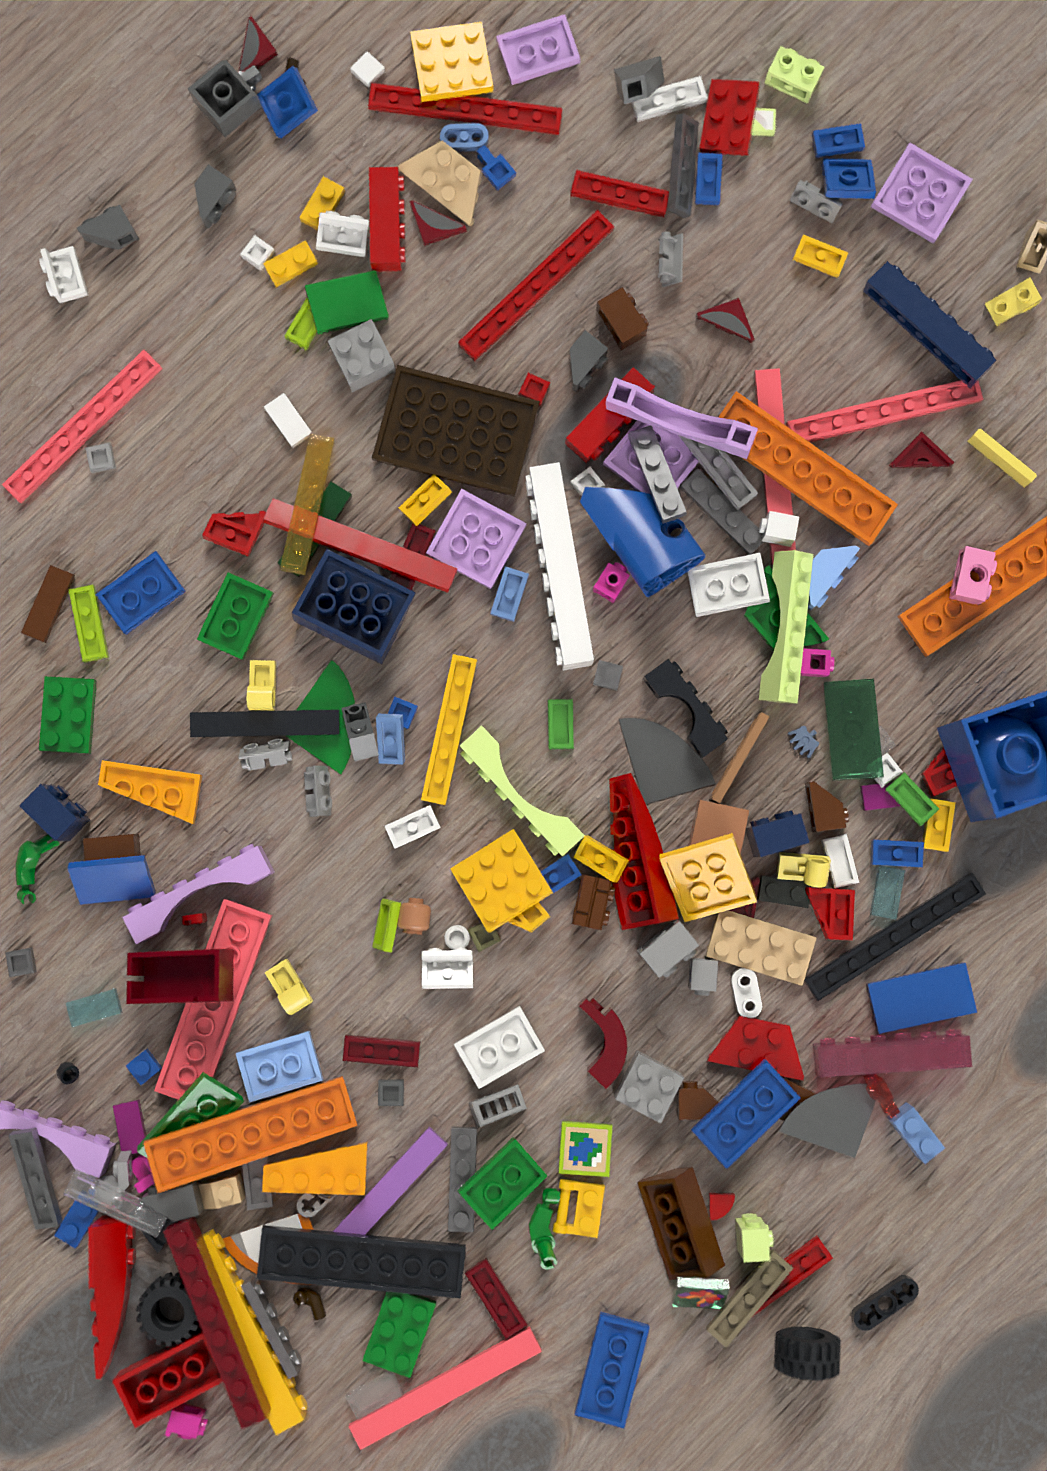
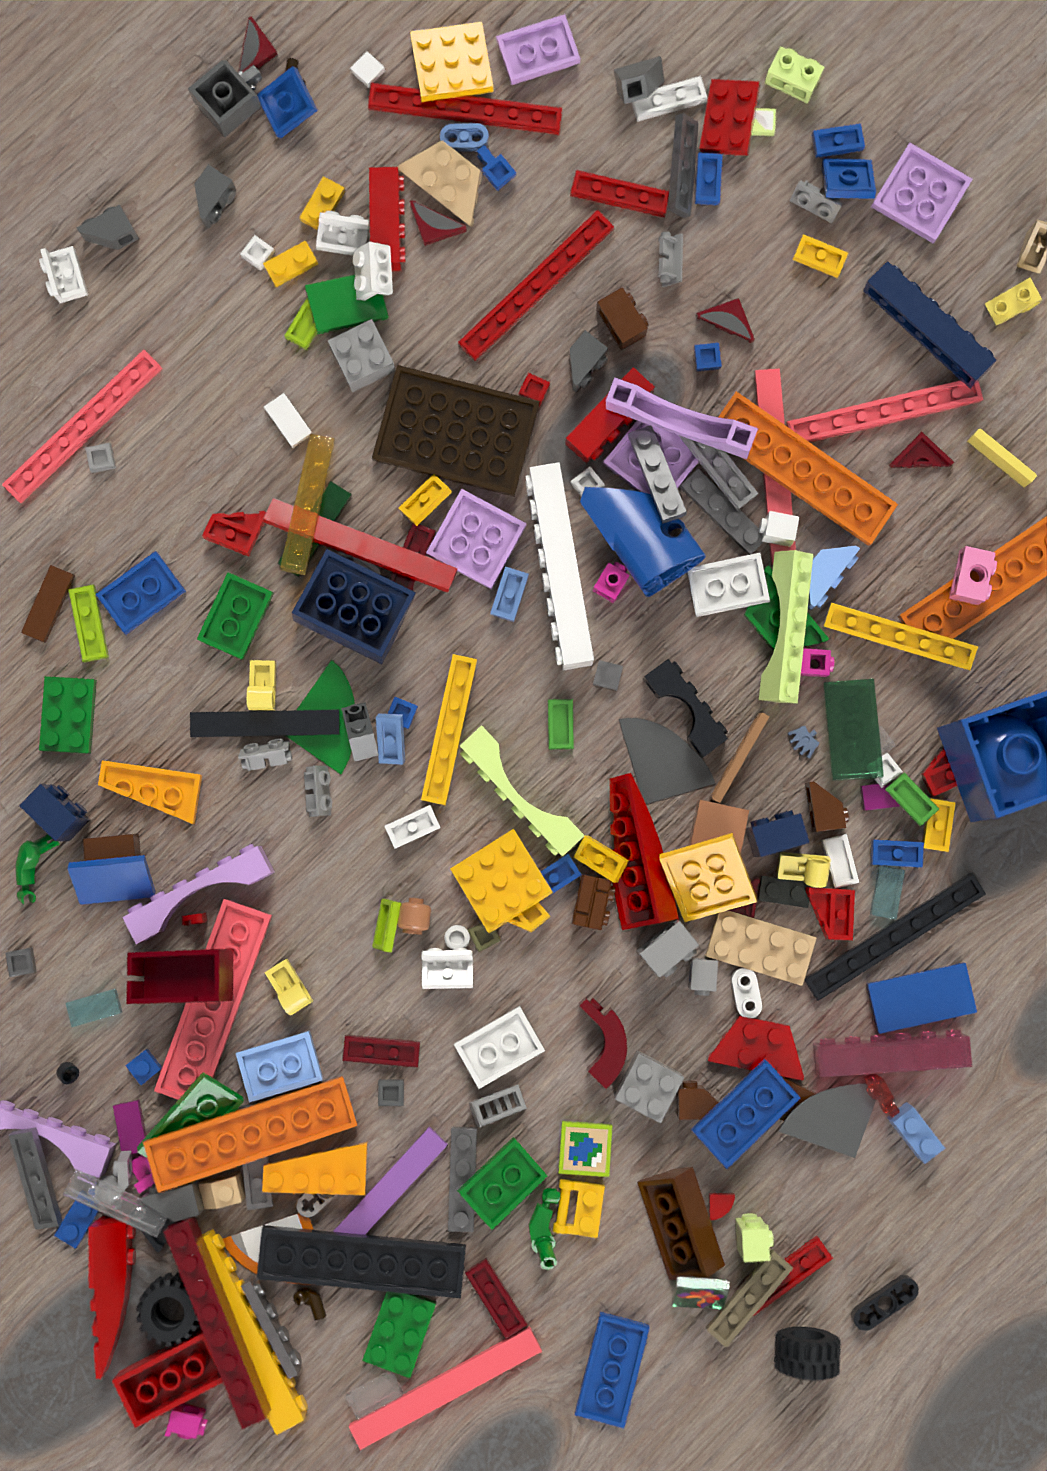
none -> white bracket [353,242,393,301]
none -> blue plate [694,342,722,372]
none -> yellow plate [824,603,978,670]

